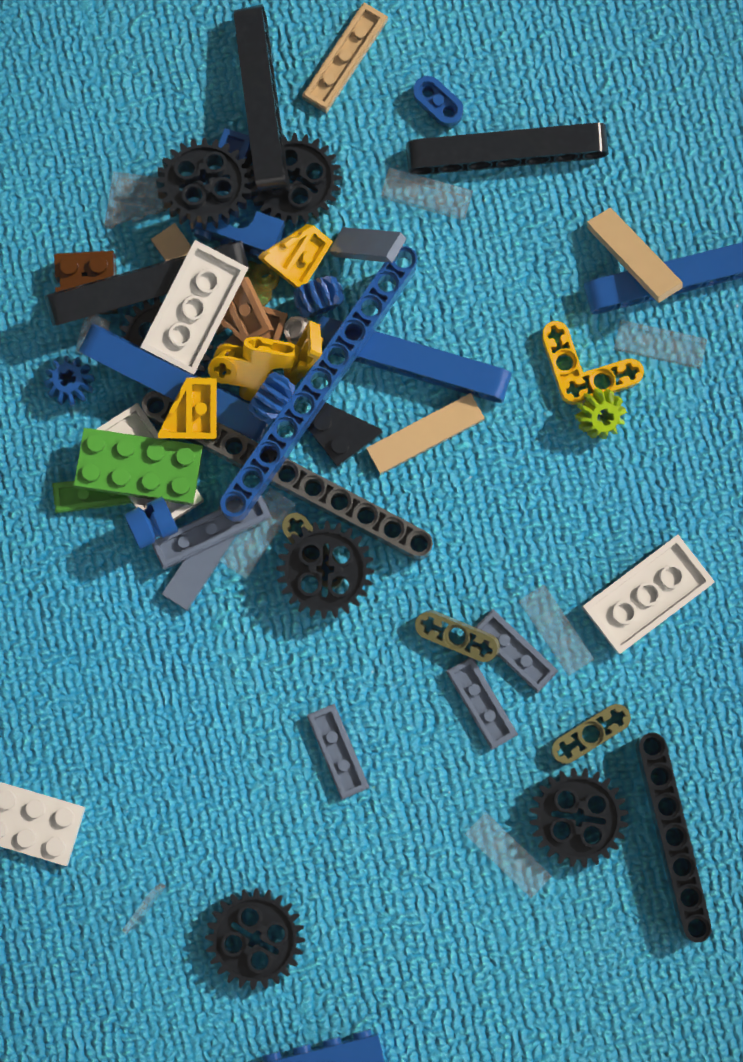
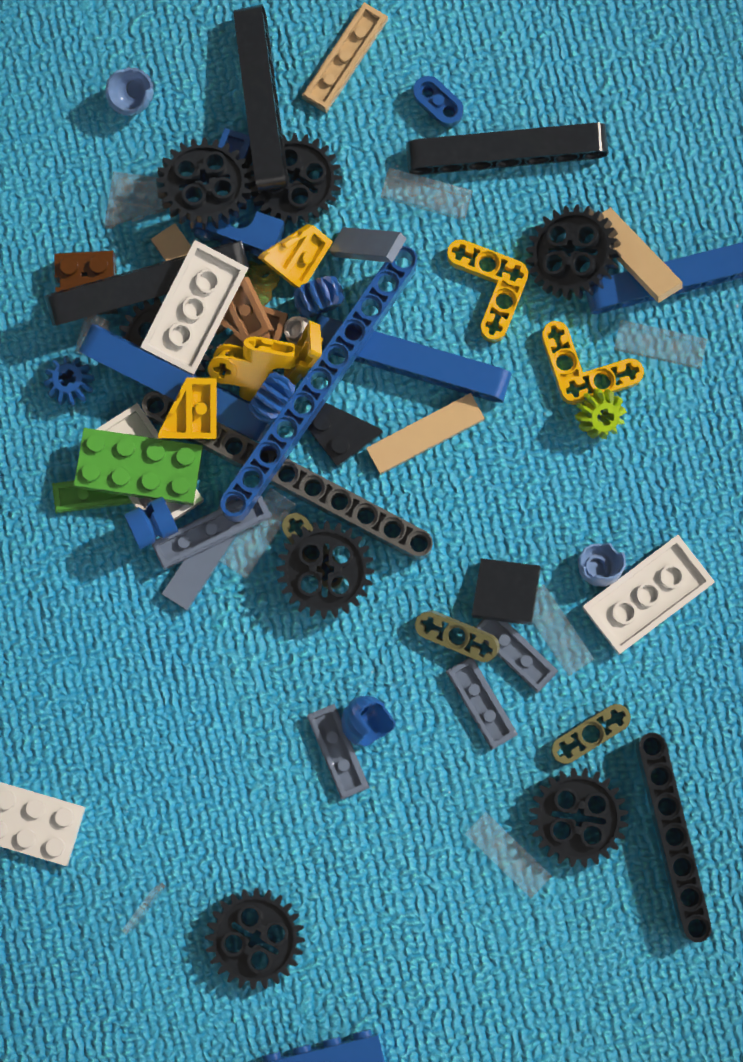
none -> medium blue hair [105,67,154,116]
none -> blue hair [341,696,396,746]
none -> yellow beam [447,239,528,343]
none -> black tile [472,558,541,625]
none -> black gear [526,204,621,301]
none -> medium blue hair [578,543,626,587]

